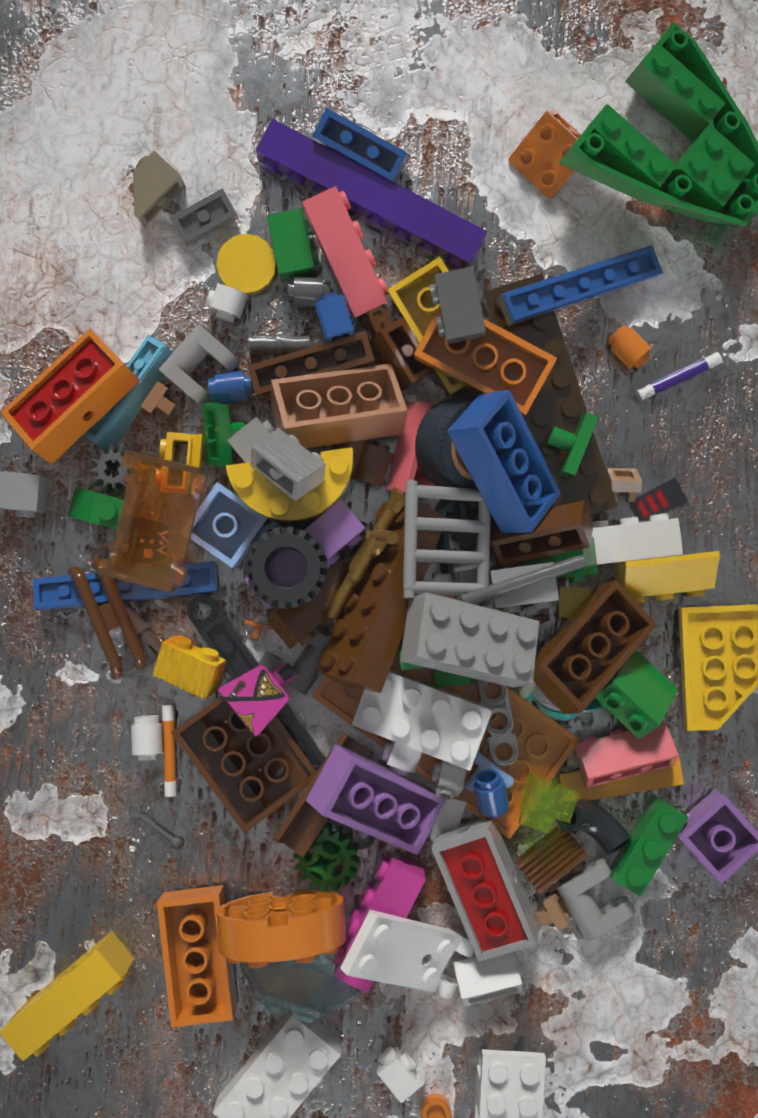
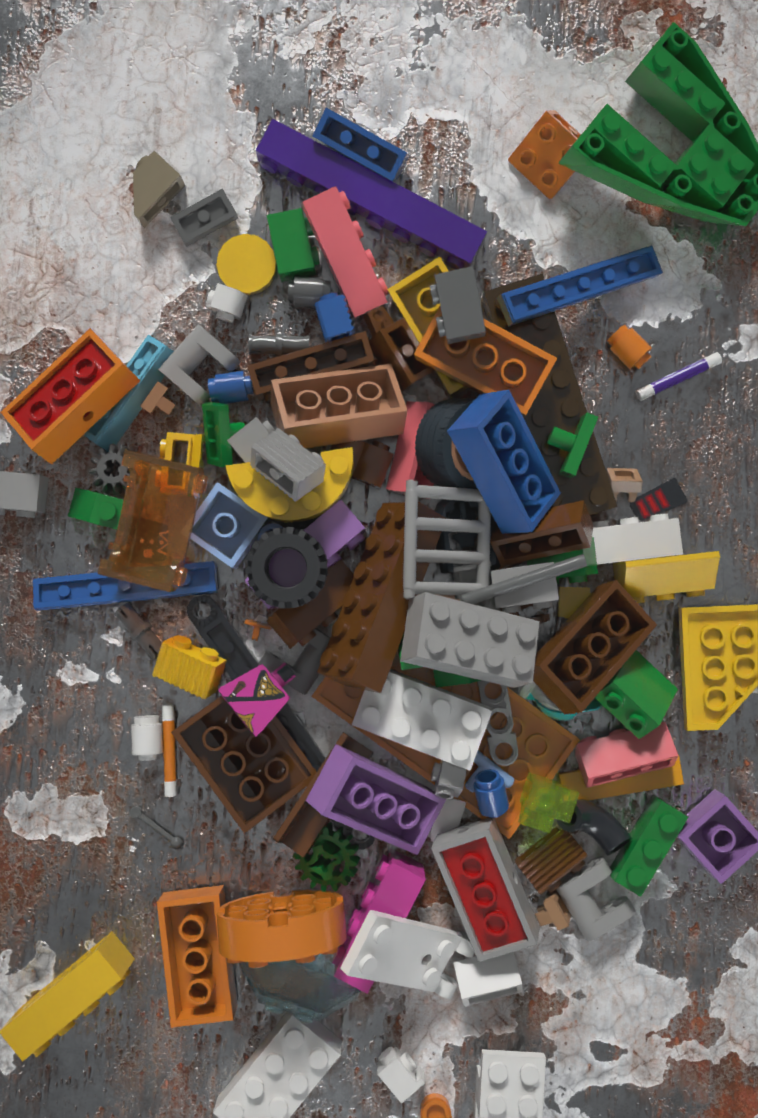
reddish brown piece [68,557,146,680] -> none
pearl gold piece [325,487,405,620] -> none
white plate [380,741,422,776] -> none

